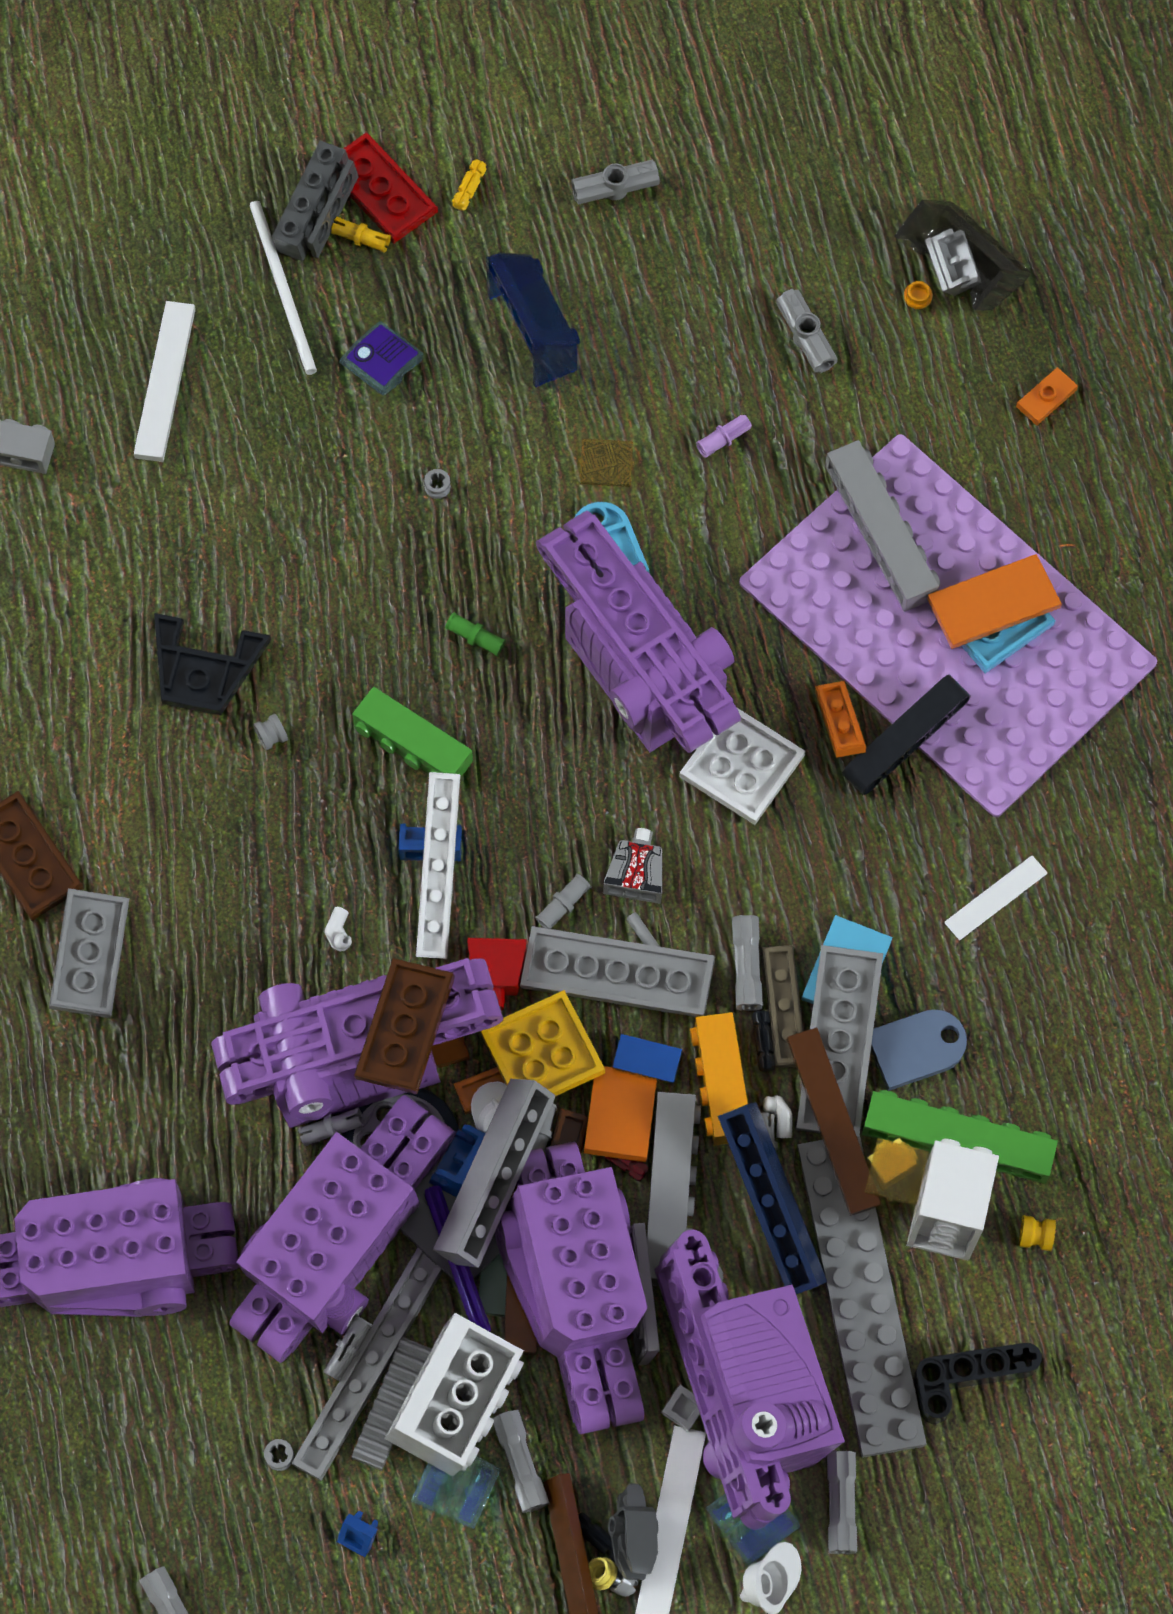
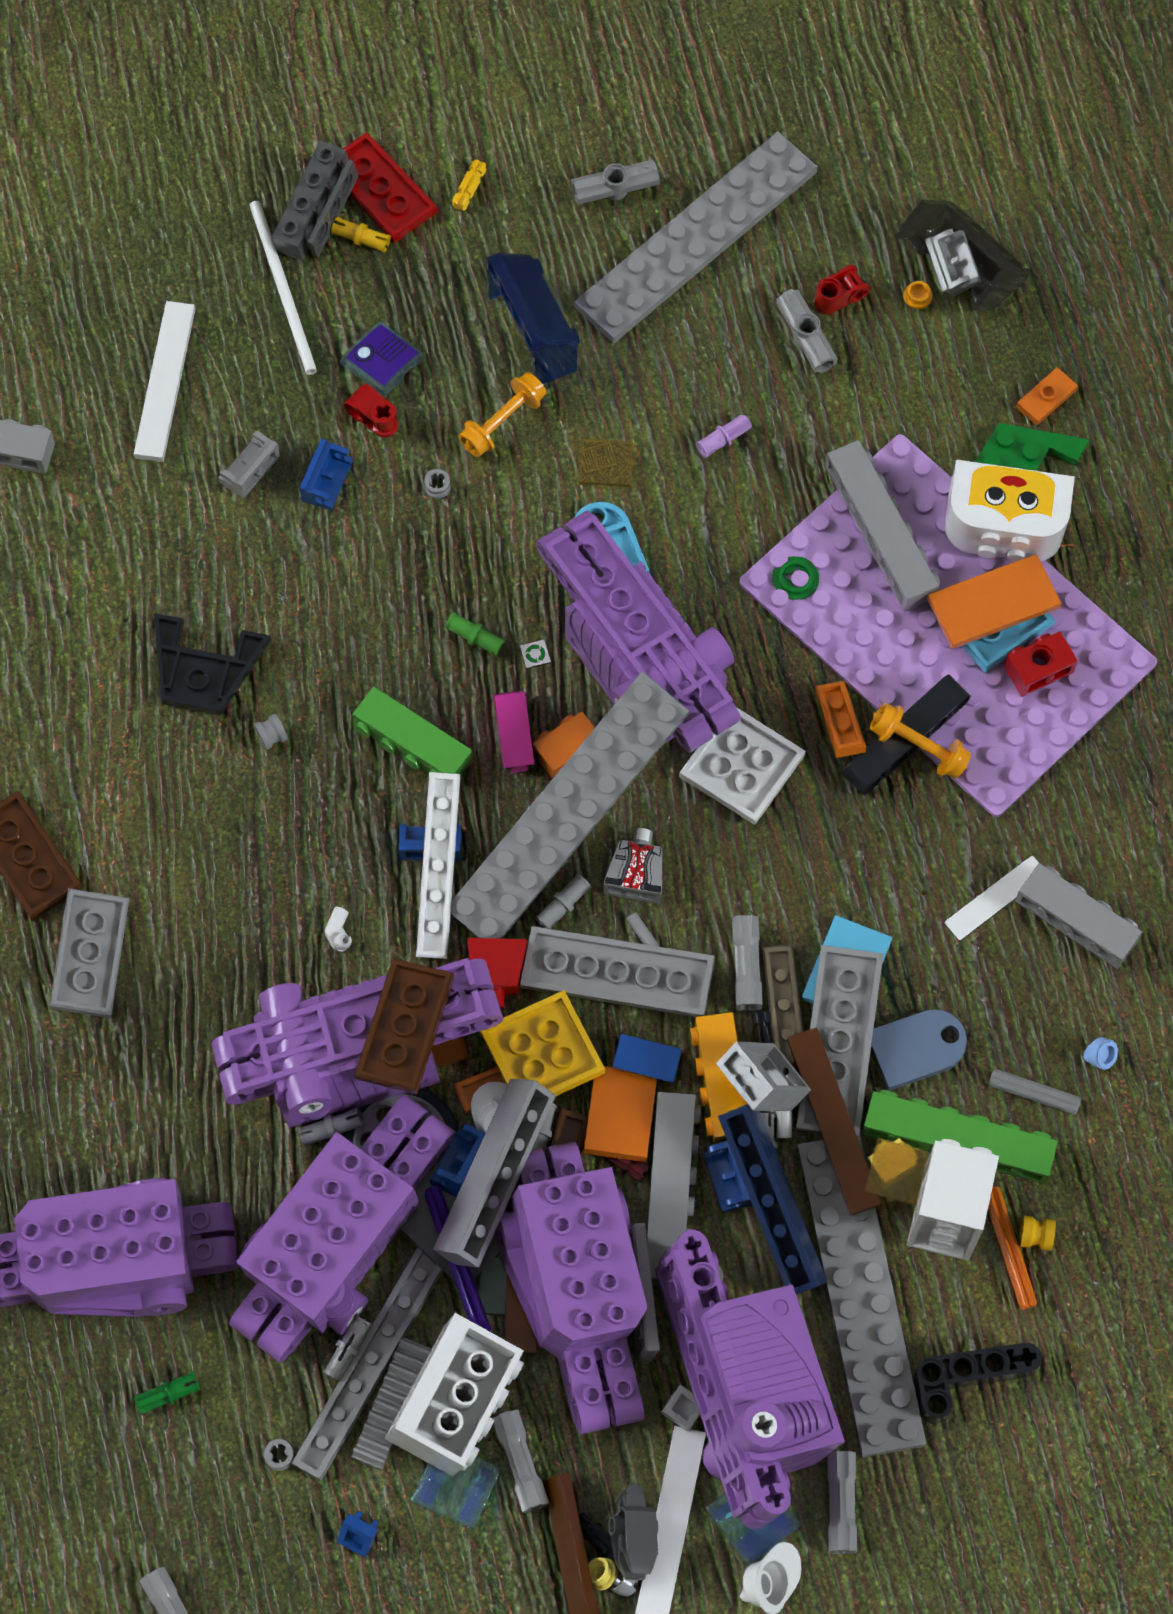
none -> green axle [134,1371,200,1414]
none -> light grey hinge [218,431,280,499]
none -> blue hinge [299,438,353,511]
none -> red piece [343,383,398,438]
none -> light grey plate [451,671,691,939]
none -> light orange piece [458,372,546,457]
none -> dark pink slope [492,690,534,773]
none -> white sticker [520,640,551,668]
none -> orange hinge [533,711,595,779]
none -> light grey plate [574,131,818,344]
none -> blue hinge [704,1141,753,1214]
none -> light grey window [716,1042,811,1111]
none -> green gear [772,556,819,600]
none -> red piece [814,265,871,315]
none -> light orange piece [870,703,971,779]
none -> white brick [945,460,1075,562]
none -> green wing [975,423,1089,471]
none -> orange axle [988,1187,1037,1310]
none -> light grey axle [989,1069,1081,1114]
none -> red brick [1004,631,1078,697]
none -> light grey brick [1015,863,1143,969]
none -> light blue tile [1083,1037,1118,1070]

